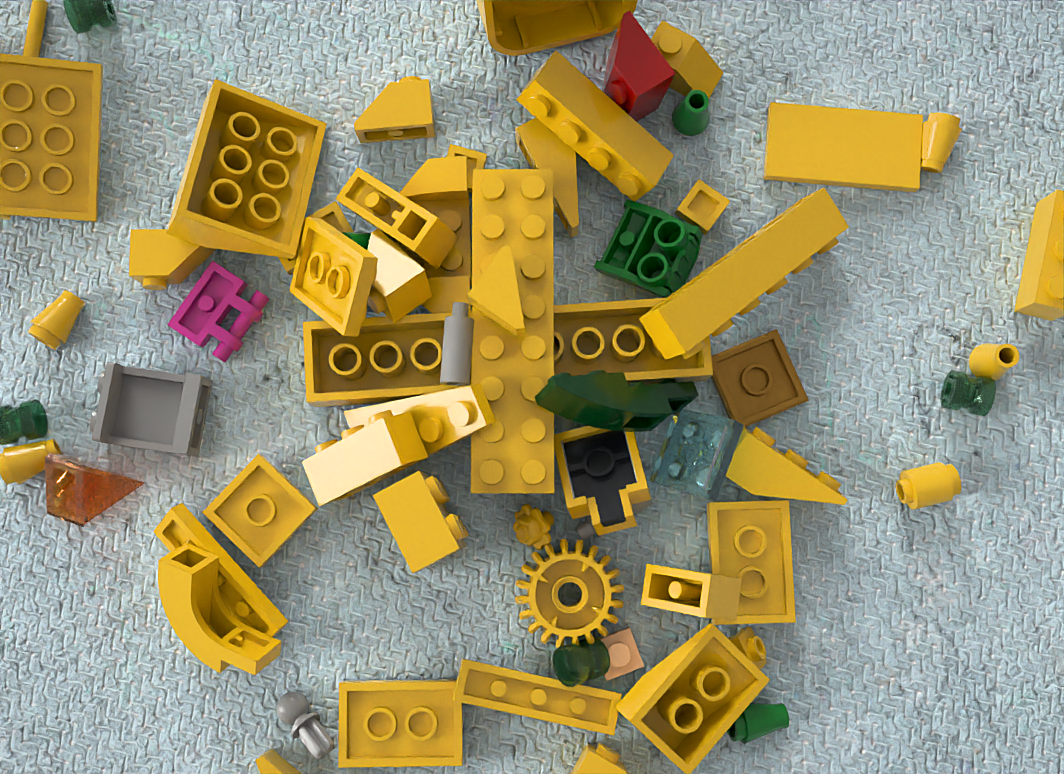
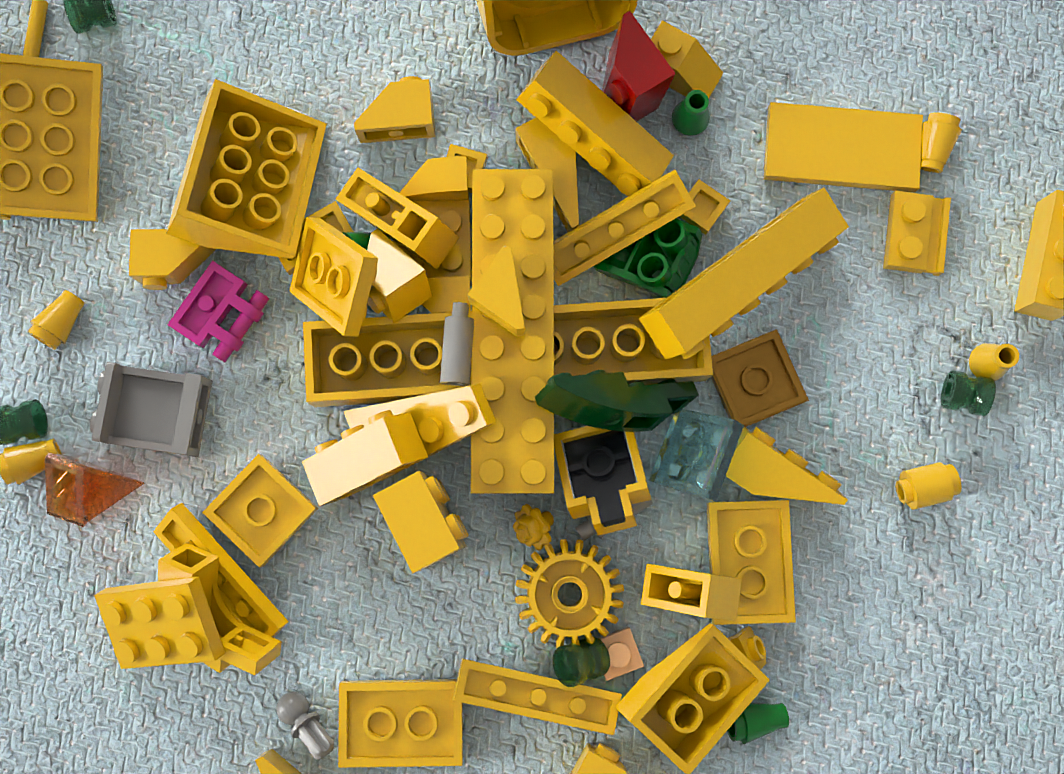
none -> yellow plate [94,576,225,669]
none -> yellow plate [553,169,696,286]
none -> yellow plate [883,190,951,276]

